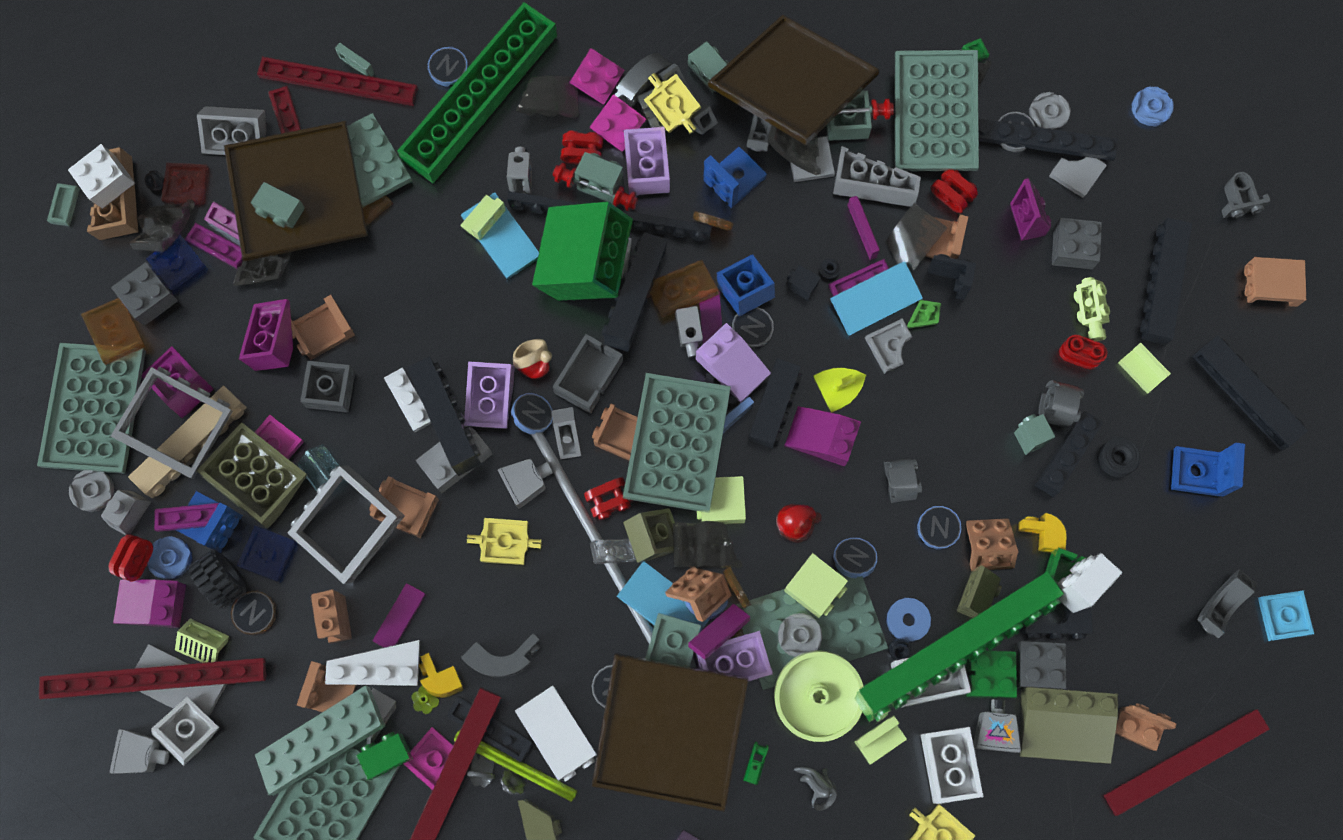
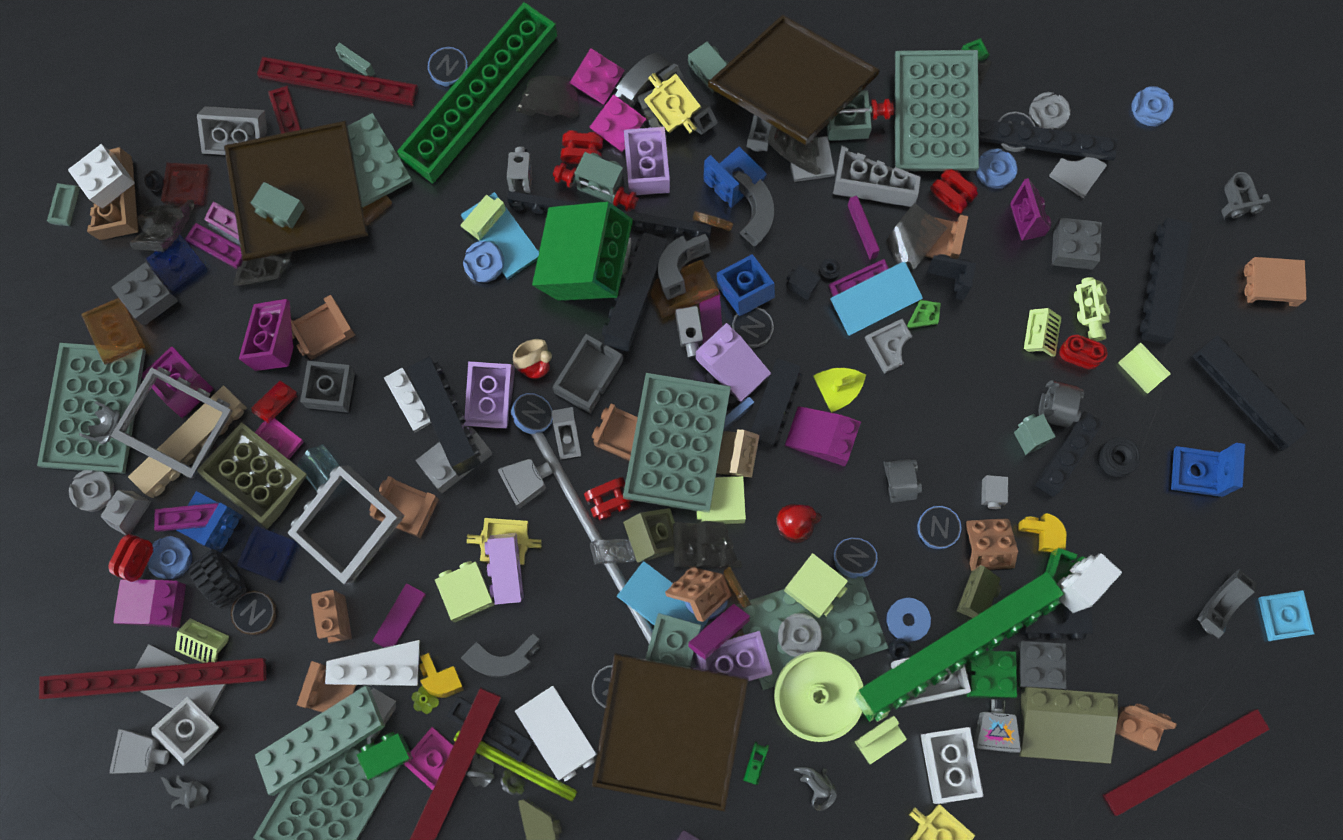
none -> dark grey helmet [79,401,121,445]
none -> dark grey piece [161,776,209,809]
none -> red plate [251,381,297,424]
none -> yellowish green piece [435,561,495,622]
none -> medium blue tile [463,241,504,283]
none -> lavender brick [485,533,524,604]
none -> dark grey arch [658,234,711,300]
none -> tan bracket [716,429,759,478]
none -> dark grey arch [733,171,774,247]
none -> medium blue tile [976,148,1018,189]
none -> light grey brick [981,475,1008,509]
none -> yellowish green panel [1024,308,1061,356]

